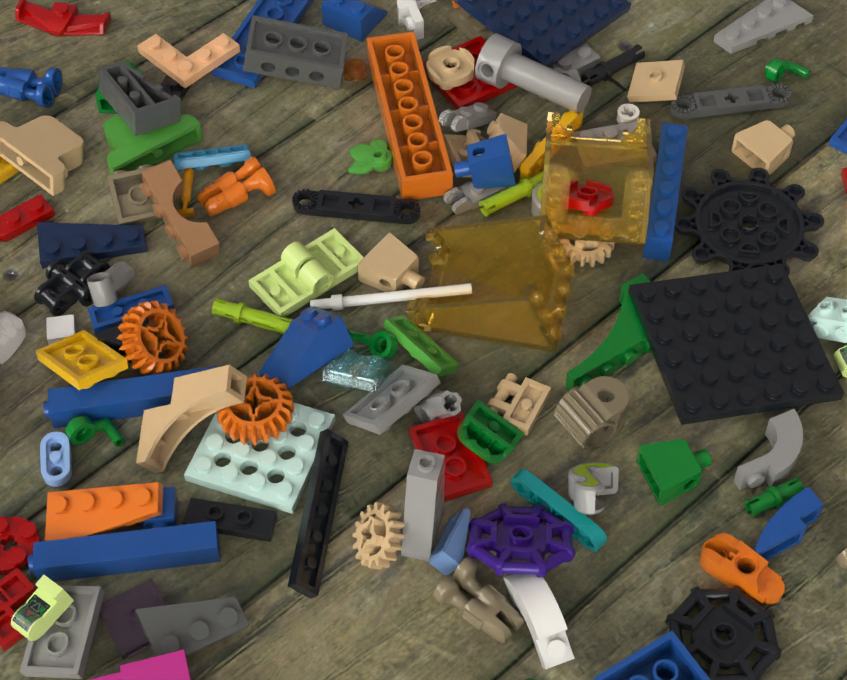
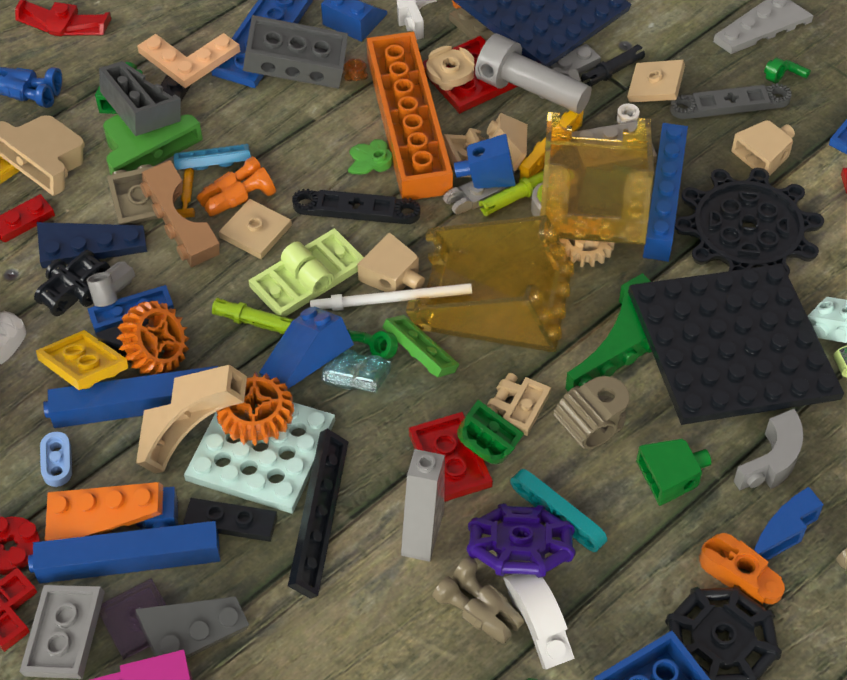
yellowish green leg [11,574,74,641] -> none
white tile [46,314,76,345] -> none
green plate [65,416,125,447] -> none
light grey plate [343,365,441,435] -> none
tan gear [352,502,405,570] -> none
light grey piece [414,389,462,423] -> none
medium blue slope [429,508,471,575] -> none
light grey hinge [438,102,497,132] -> none
red plate [561,180,614,216] -> none
light grey animal [568,462,619,515] -> none
green pin [743,477,804,518] -> none
none -> tan plate [218,199,292,259]

